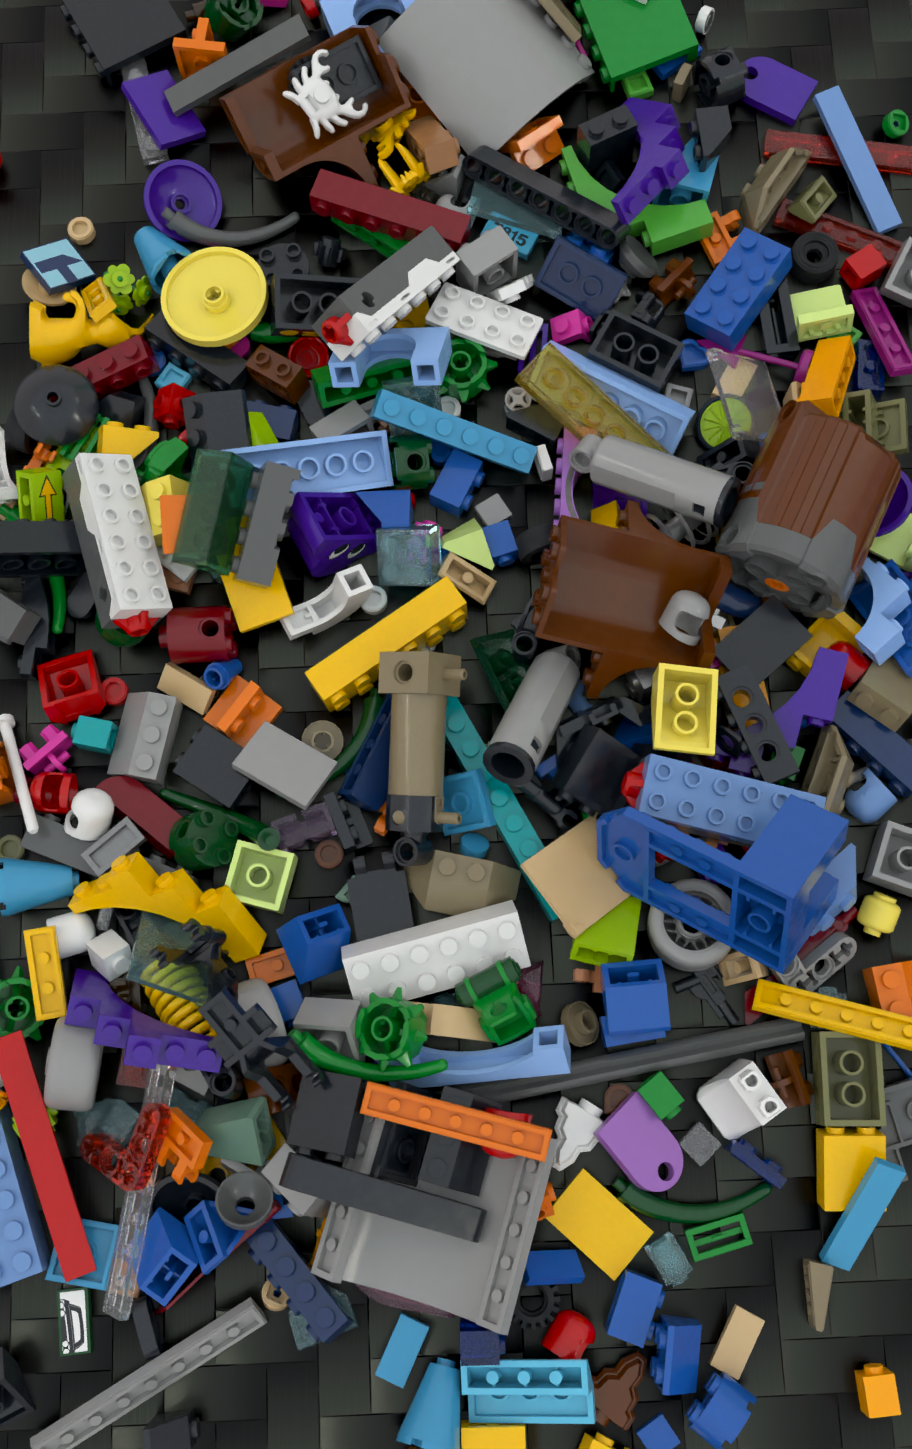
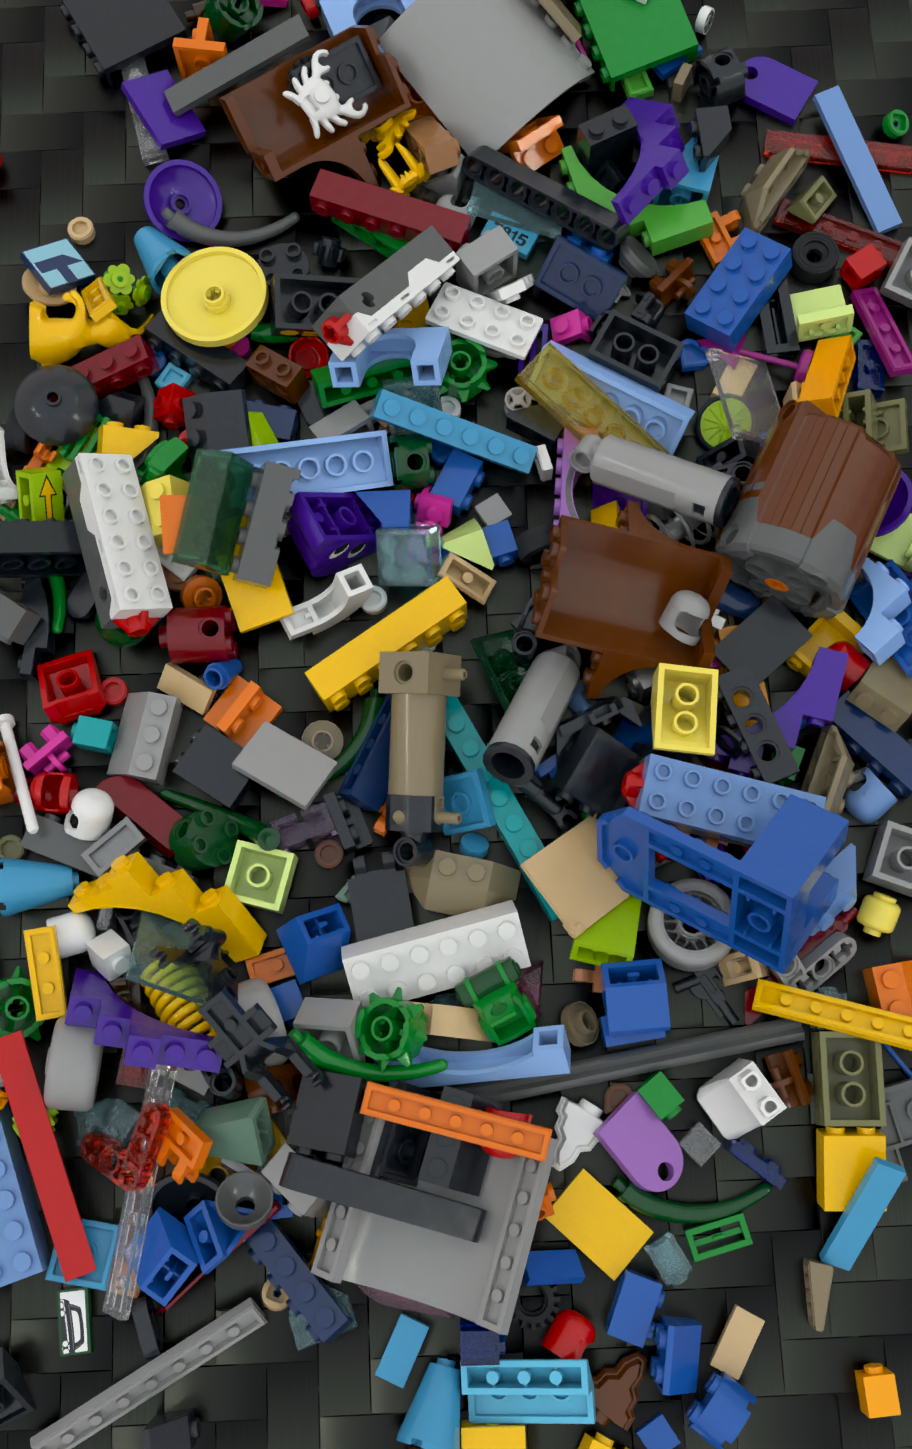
none -> orange plate [180,575,222,607]
none -> dark pink bracket [414,486,454,528]

